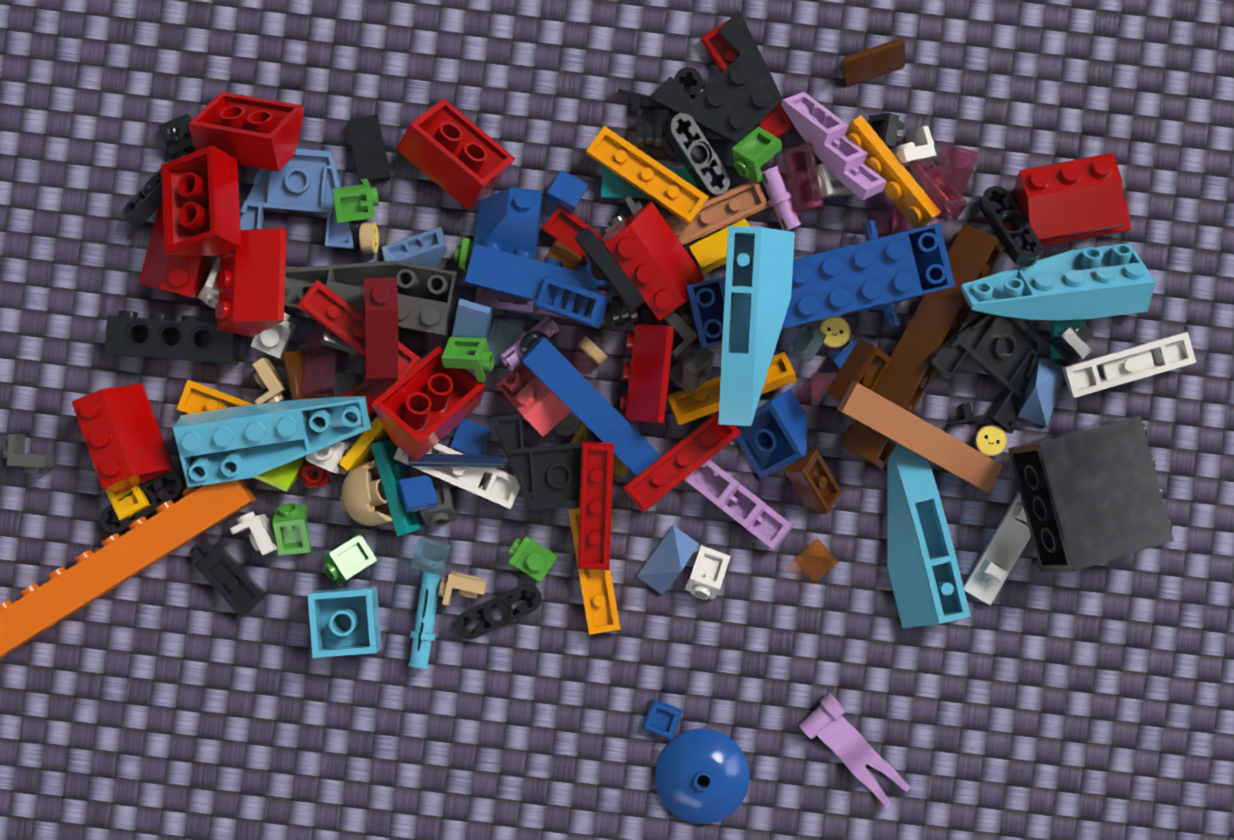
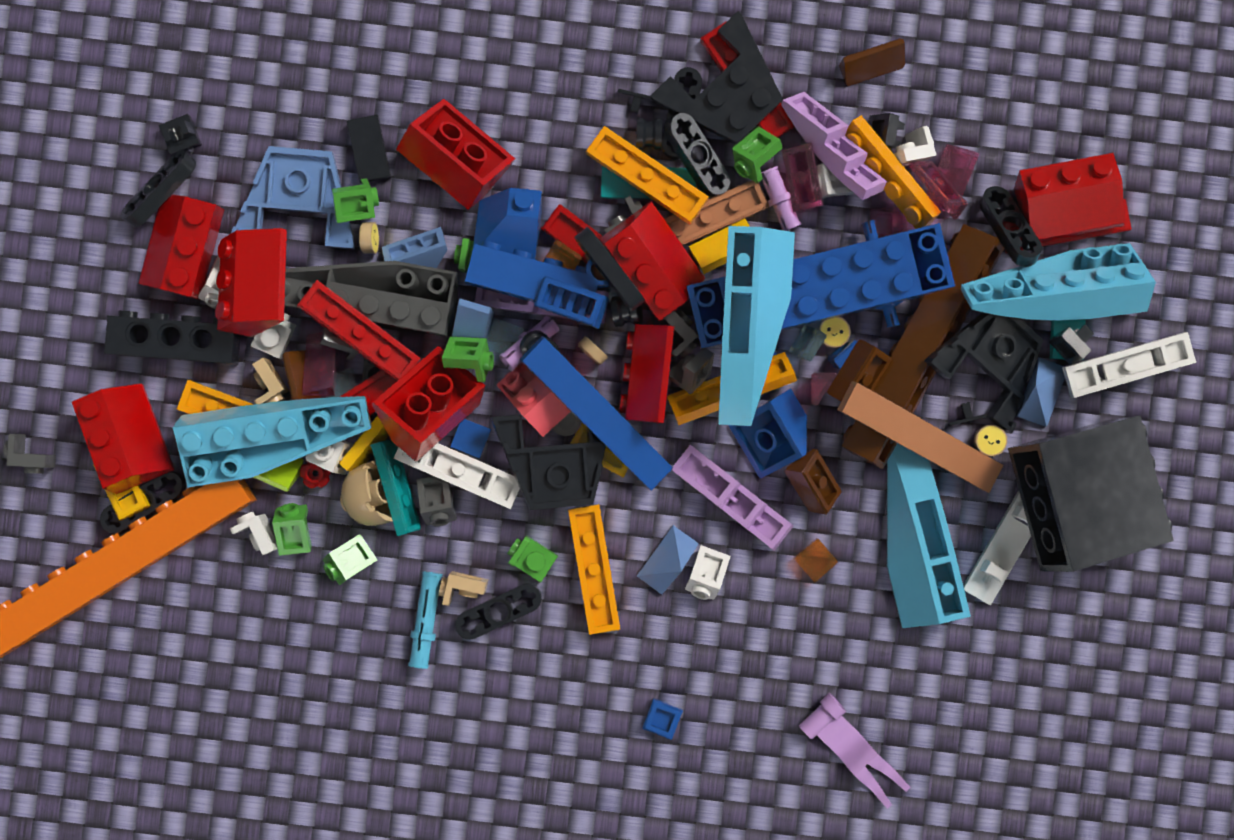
red slope [161,145,241,256] -> none
red slope [188,92,305,172] -> none
black hinge [190,537,267,617] -> none
medium azure brick [308,586,382,658] -> none
dark red slope [360,277,398,380] -> none
blue tile [398,474,438,512] -> none
dark blue bar [408,454,505,468] -> none
clear light blue tile [411,537,451,576] -> none
blue tile [546,170,589,213] -> none
red tile [578,441,614,570] -> none
red tile [623,411,741,513] -> none
blue dish [655,728,750,824] -> none

